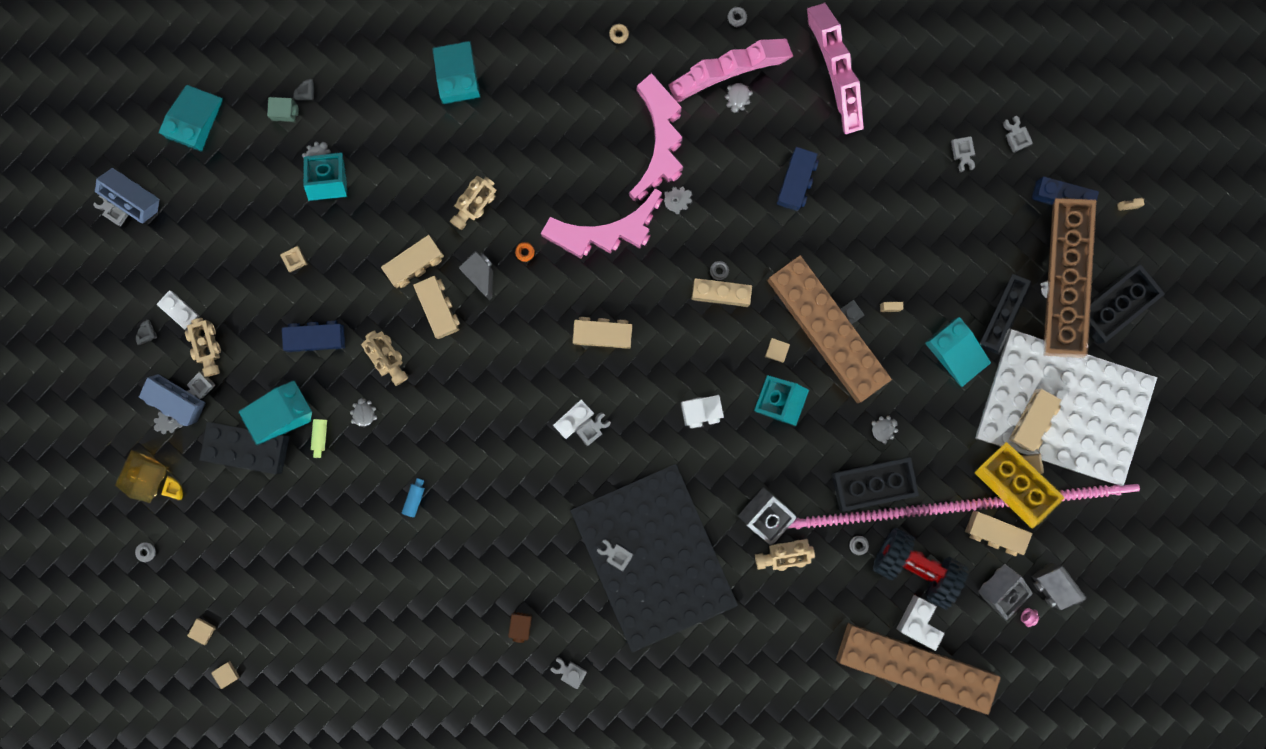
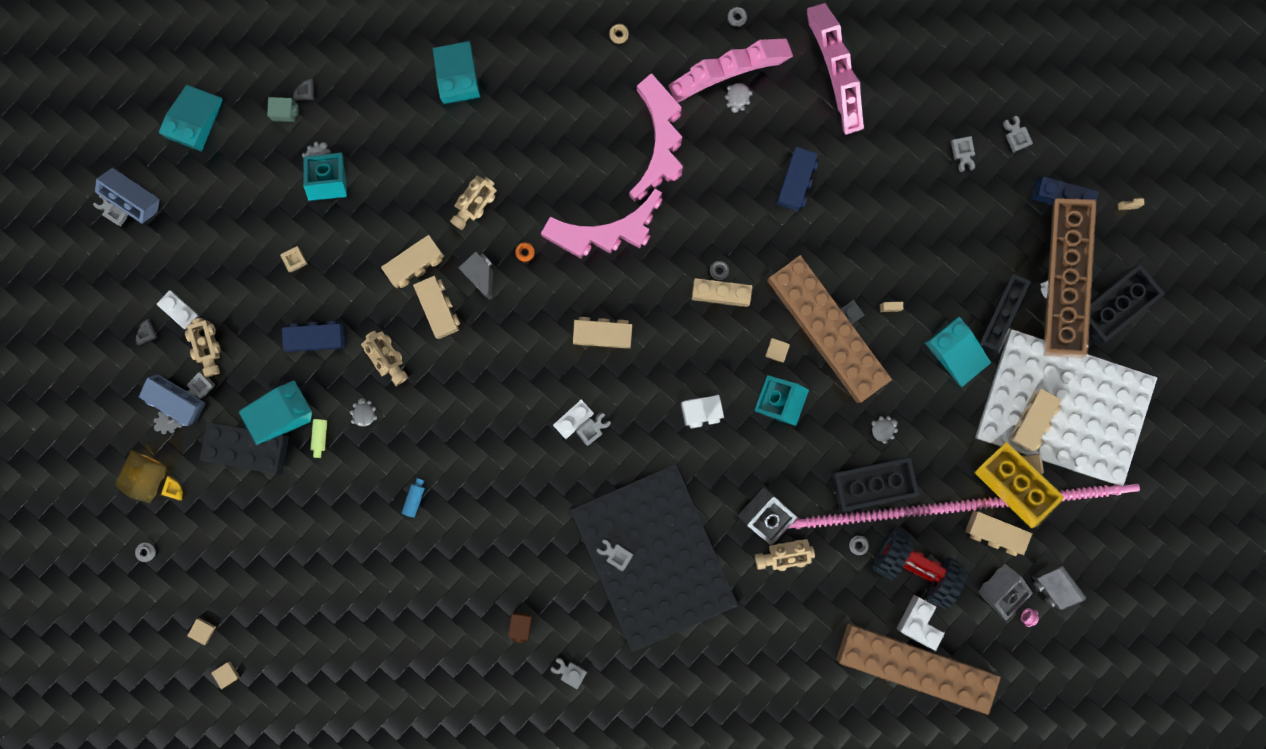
light grey piece [664,187,692,214] -> none

